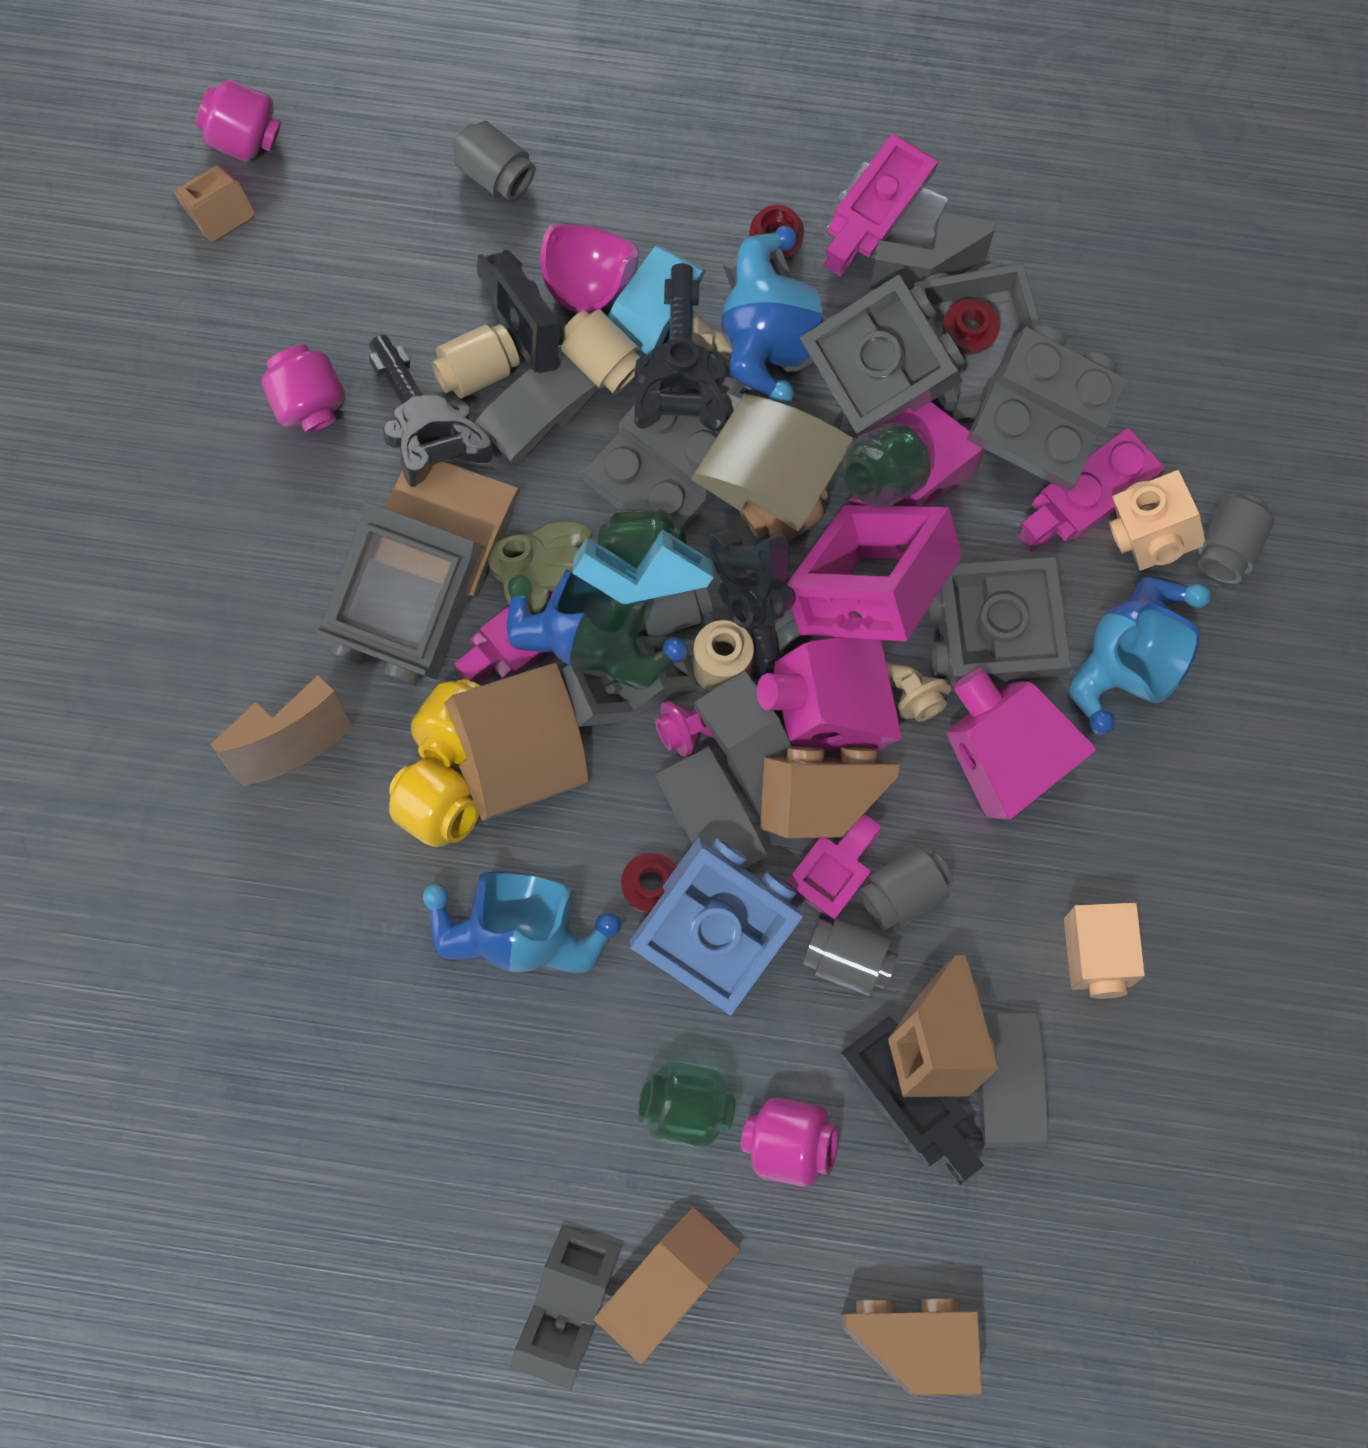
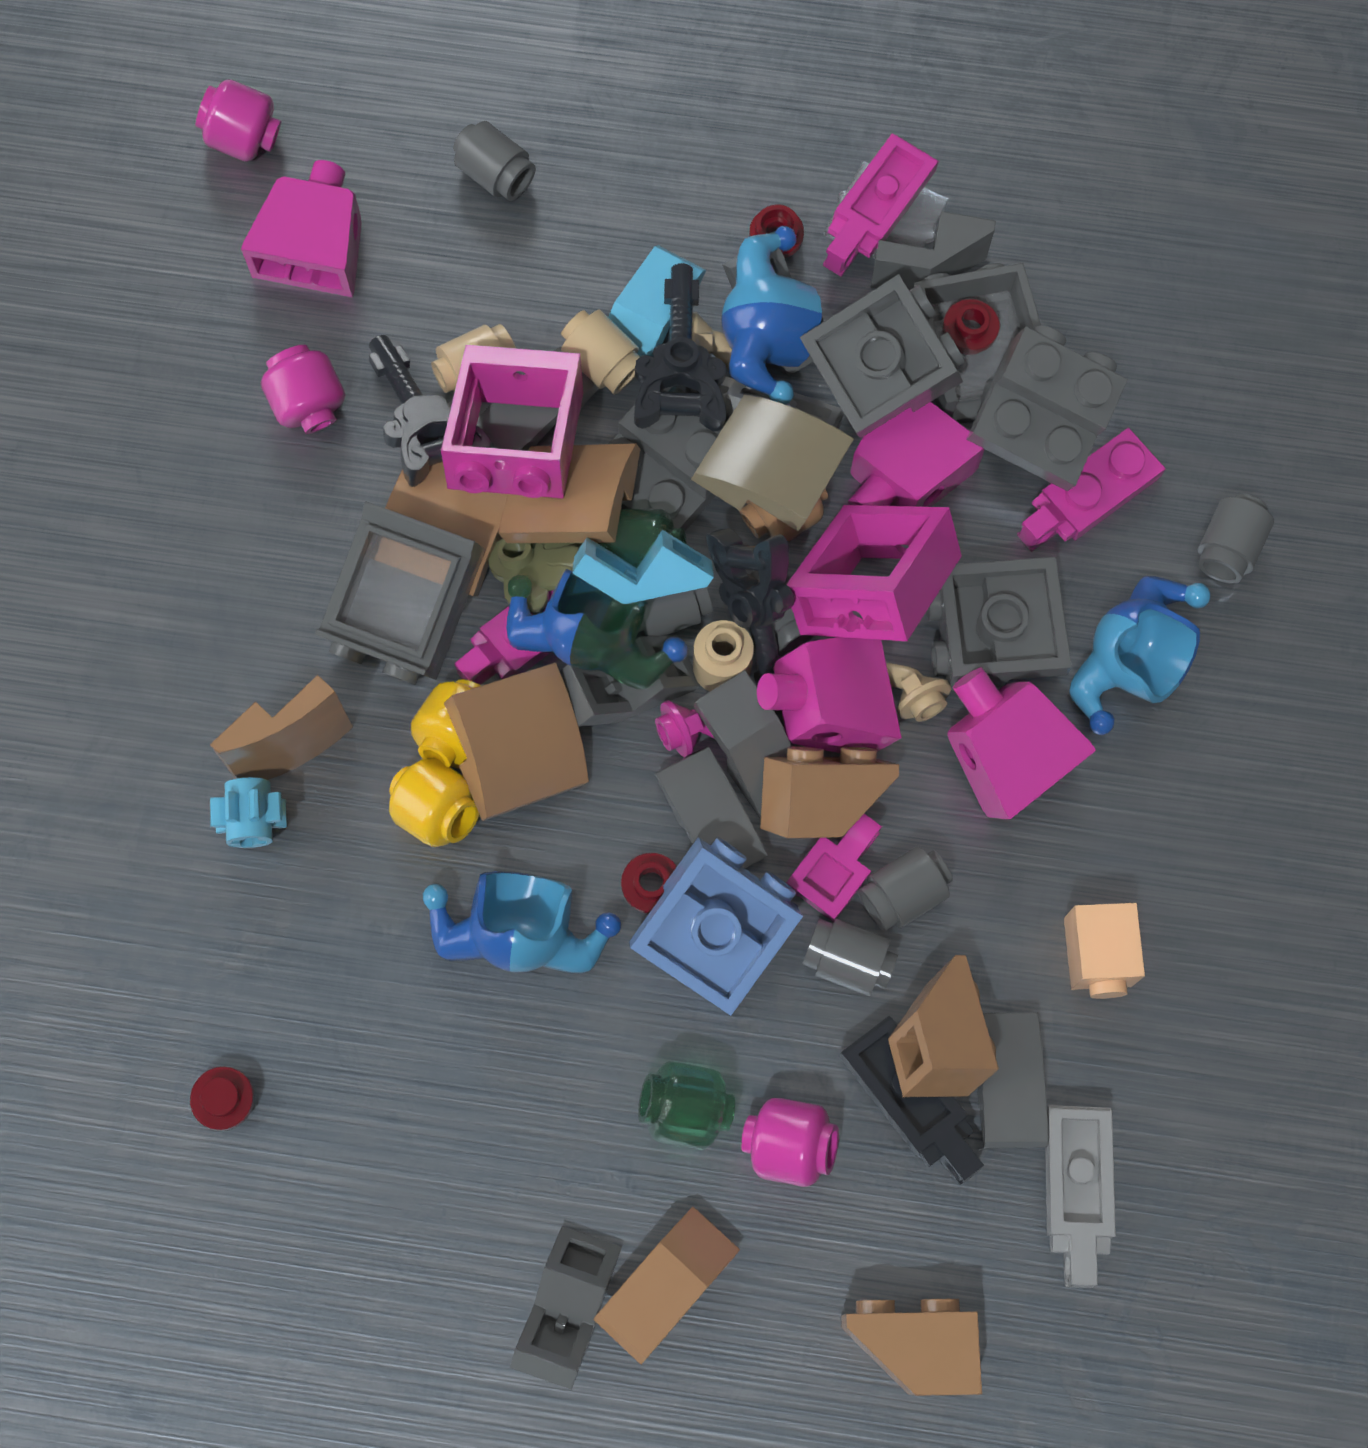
medium nougat slope [174,165,254,241] -> none
black hinge [477,250,564,374] -> none
dark pink helmet [540,224,639,313] -> none
head [843,422,930,509] -> none
light nougat brick [1109,470,1205,571] -> none
none -> dark red plate [190,1067,255,1131]
none -> medium azure gear [210,777,287,848]
none -> dark pink torso [241,160,361,298]
none -> dark pink window [441,345,583,499]
none -> medium nougat slope [498,443,640,543]
none -> light grey hinge [1045,1105,1116,1288]

